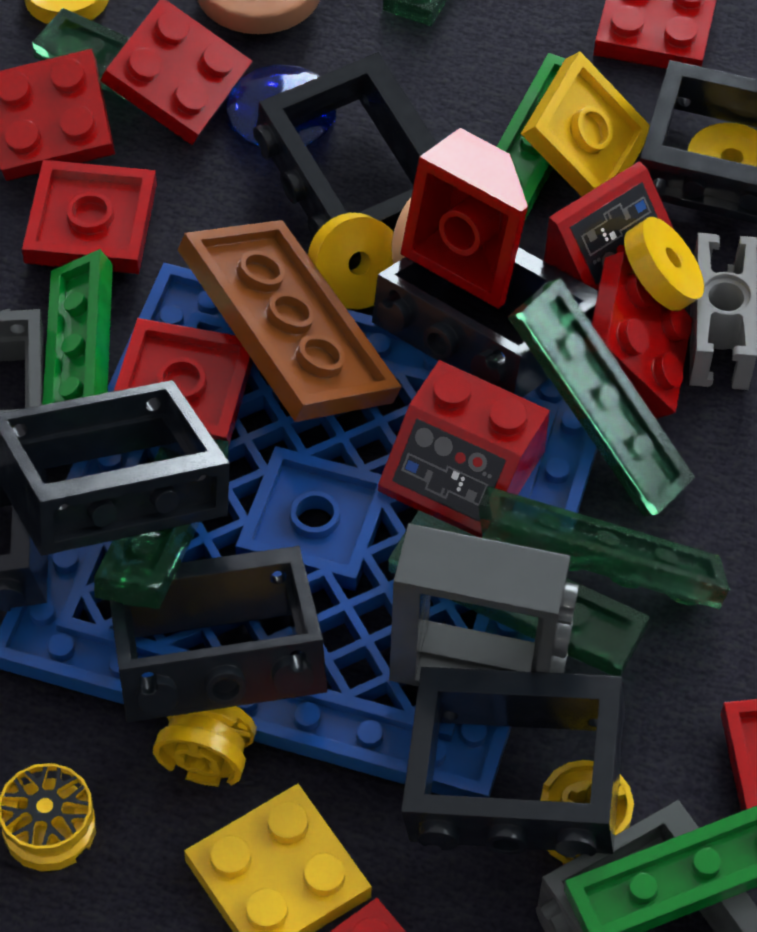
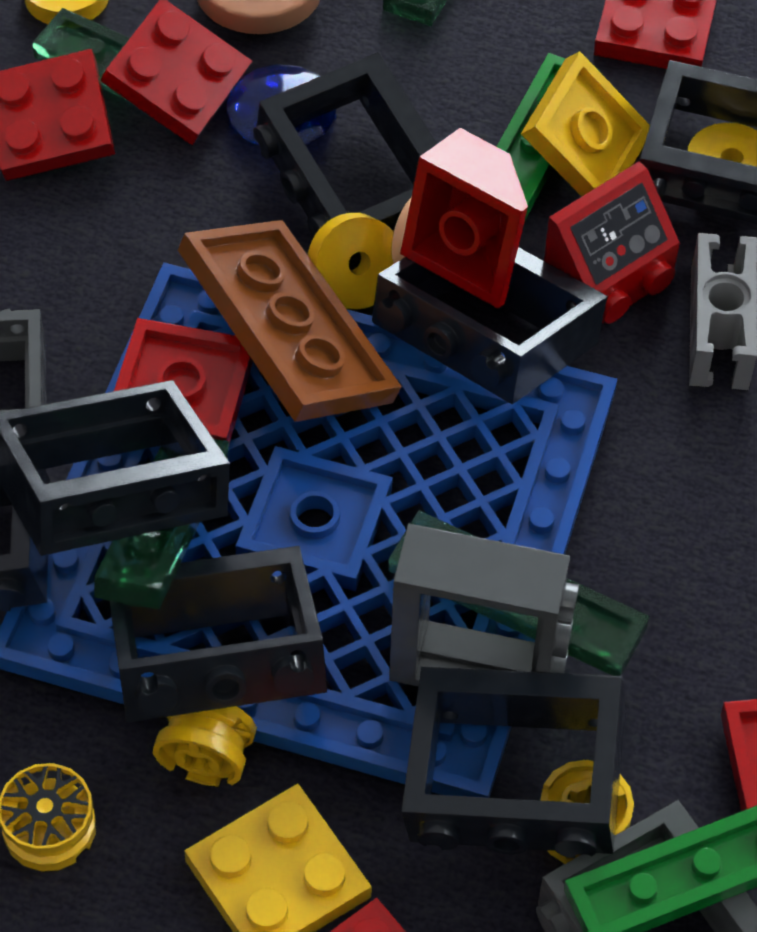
red plate [22,160,157,274] -> none
green plate [42,249,113,405] -> none
red slope [378,360,550,540] -> none
clear green plate [478,486,730,610] -> none
clear green plate [508,278,695,517] -> none
red plate [586,251,692,419] -> none
yellow piece [624,217,704,311] -> none

